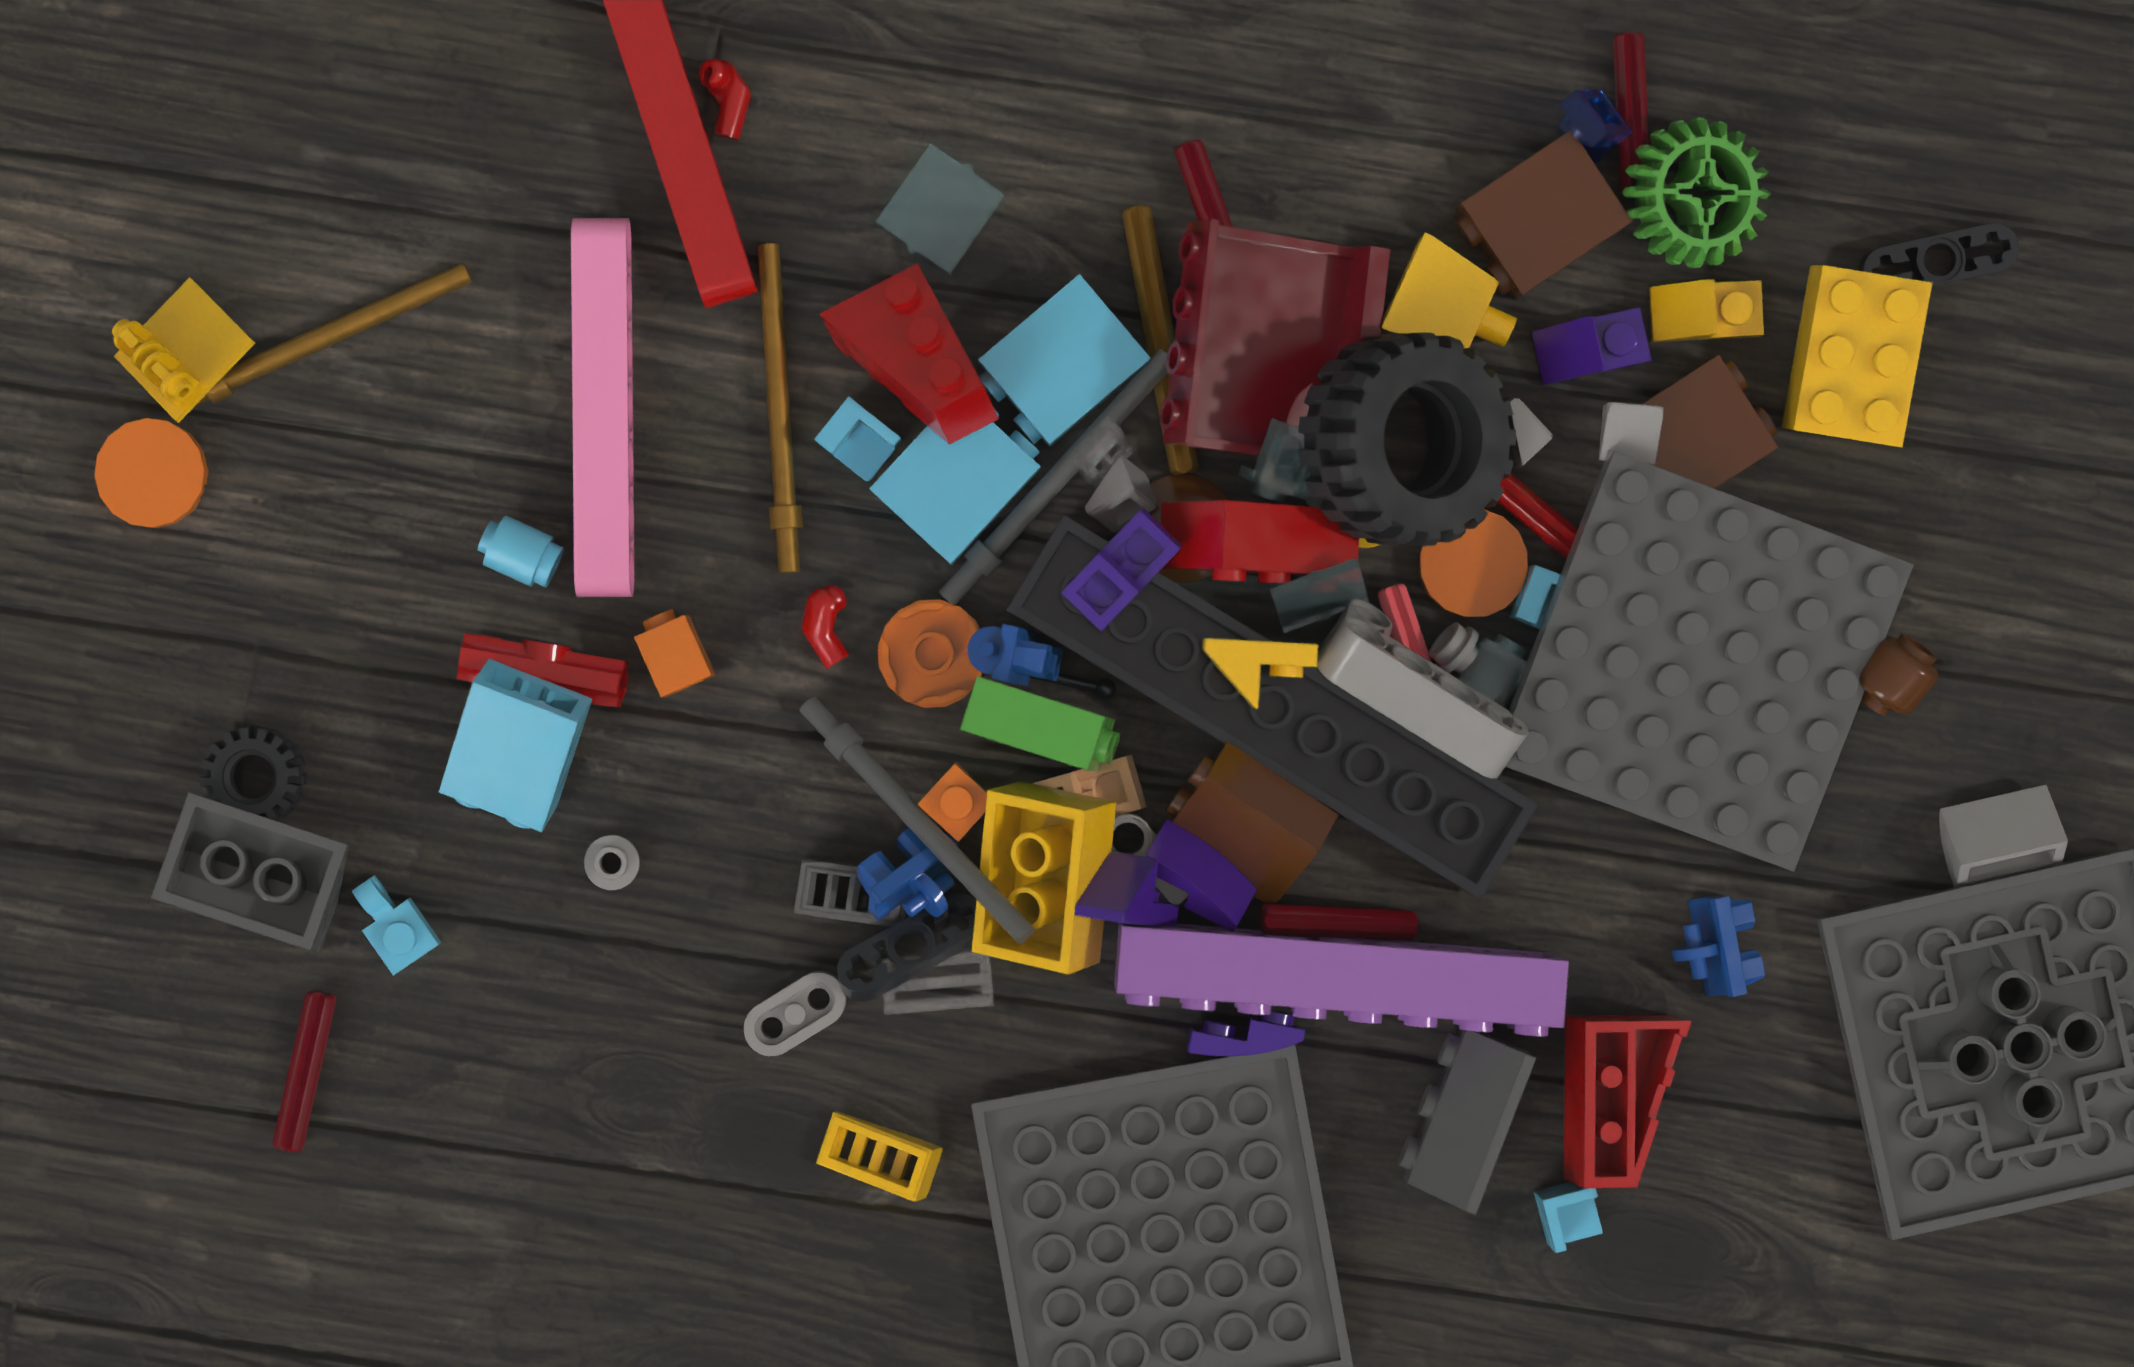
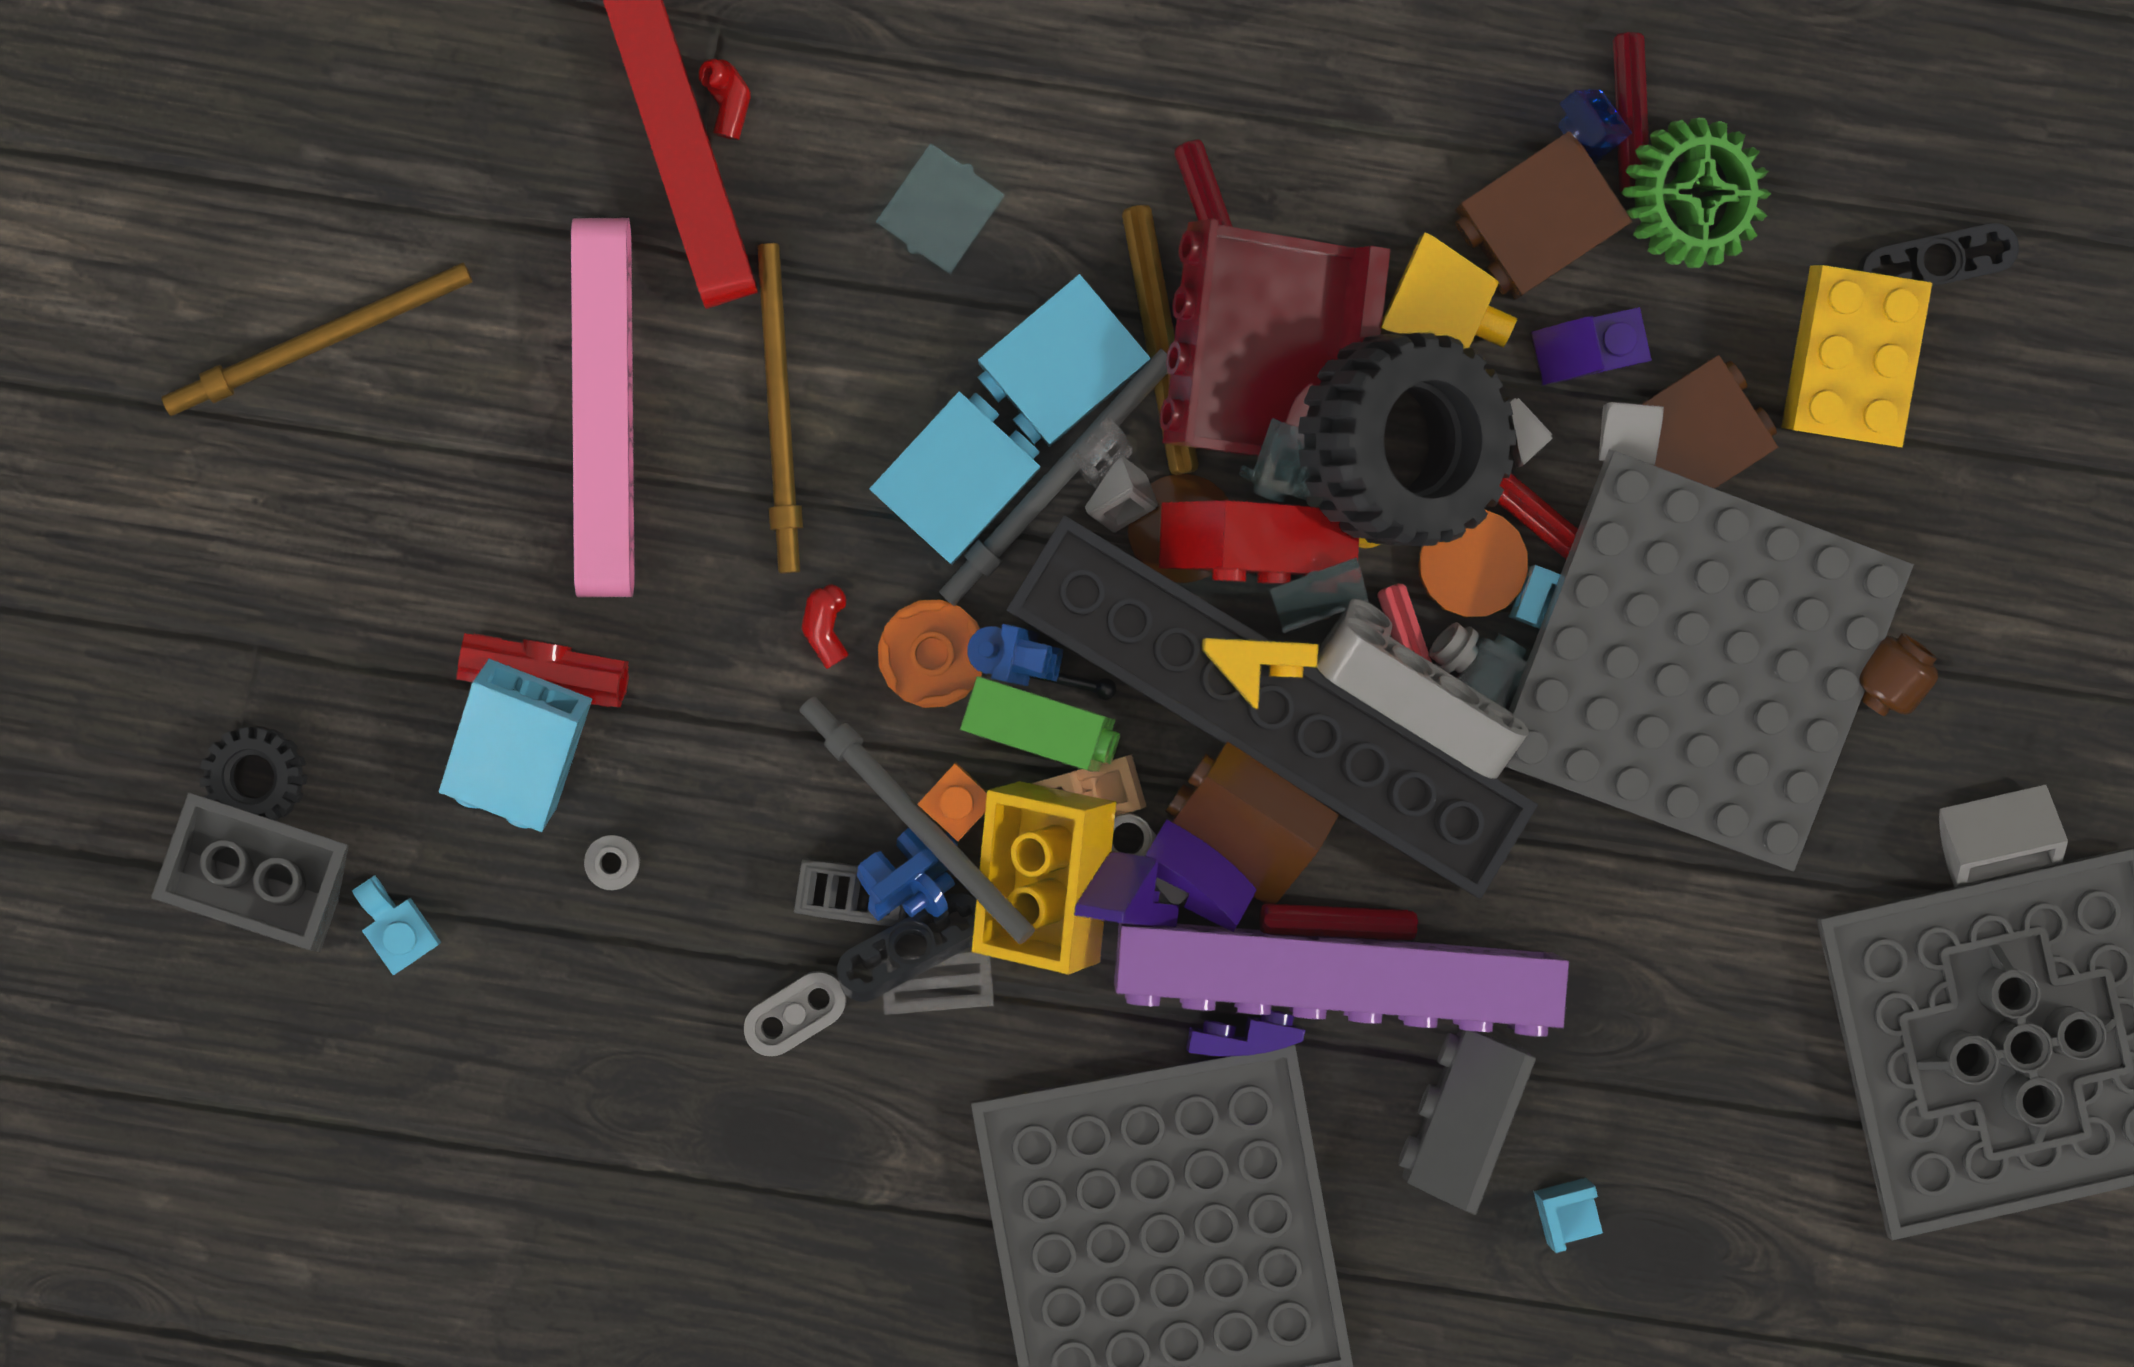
orange tile [94,418,209,528] -> none
yellow hinge [112,277,255,423] -> none
dark red axle [272,990,337,1152] -> none
medium azure brick [477,515,564,588] -> none
orange brick [634,609,716,698] -> none
medium azure panel [814,396,902,481] -> none
yellow slope [816,1111,943,1202] -> none
red wedge [819,263,999,445] -> none
dark purple slope [1061,508,1183,631] -> none
red wedge [1564,1014,1692,1188] -> none
yellow slope [1649,279,1764,342] -> none
blue hips [1671,896,1765,997] -> none

